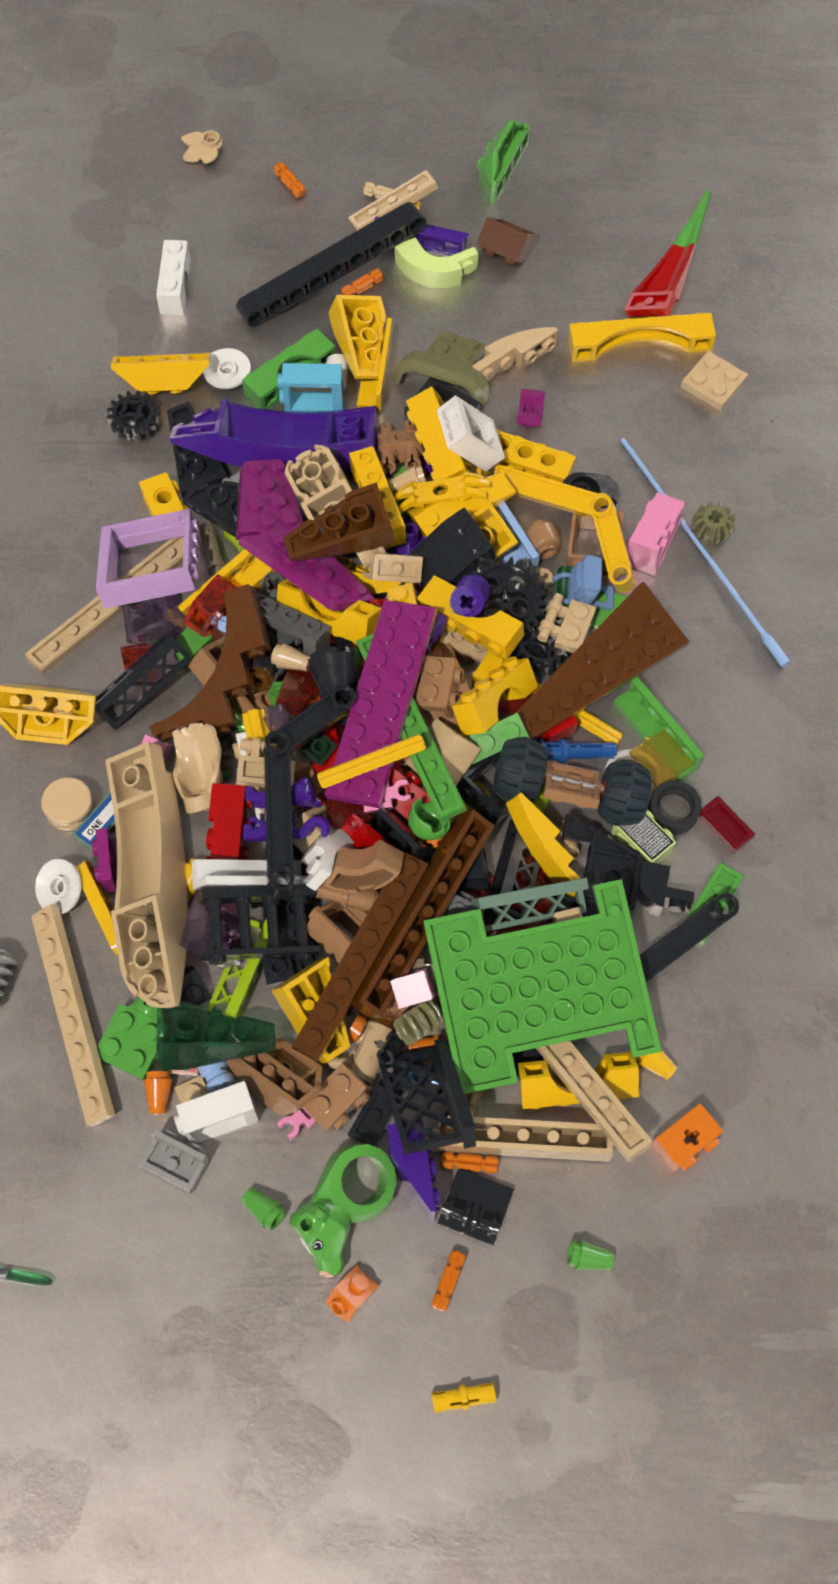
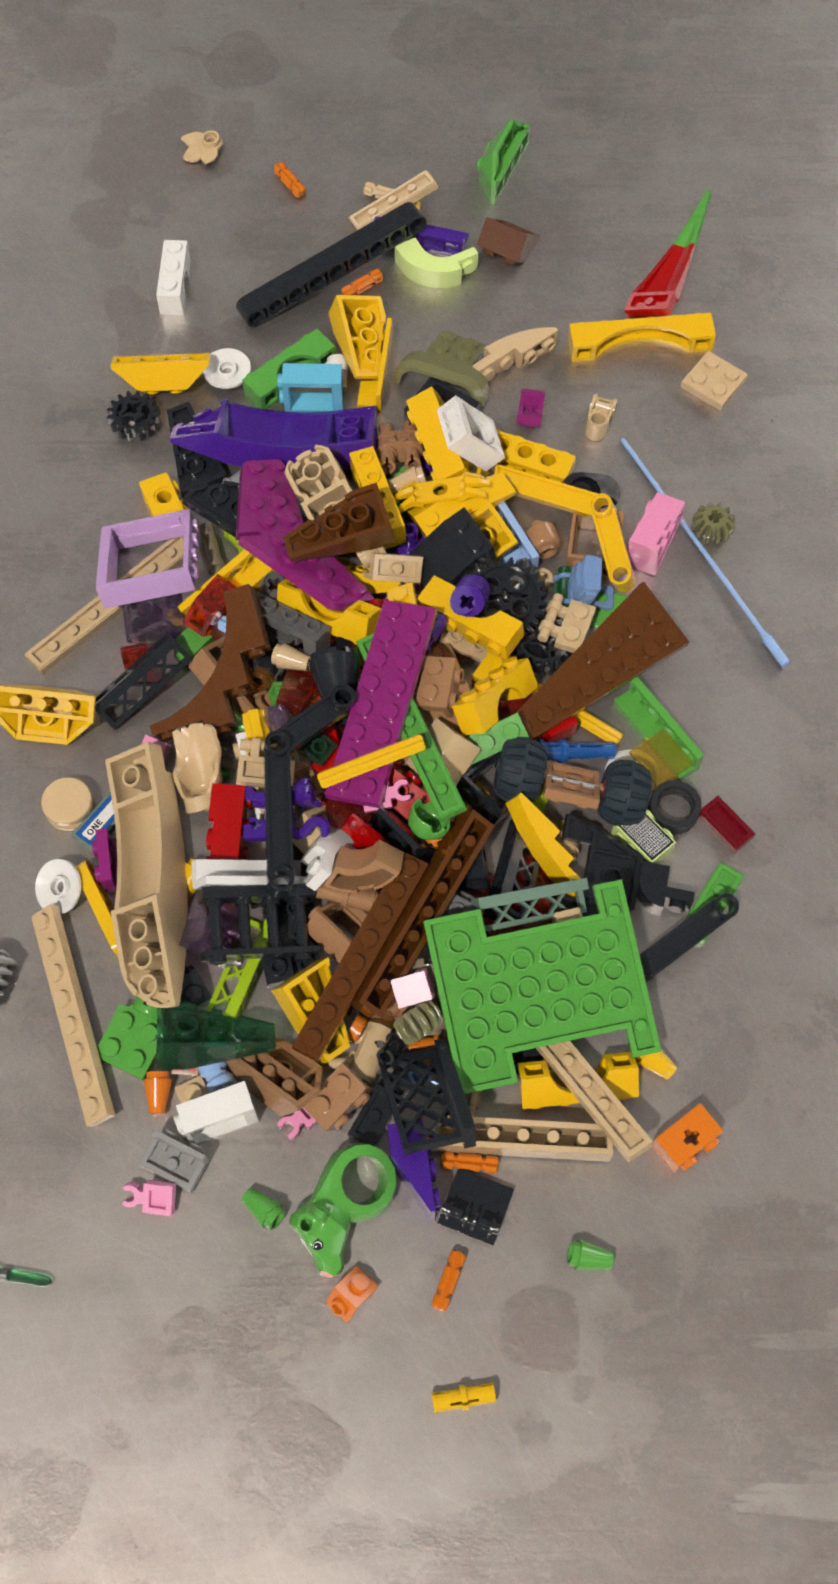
none -> bright pink plate [123,1180,176,1216]
none -> tan piece [585,393,618,441]

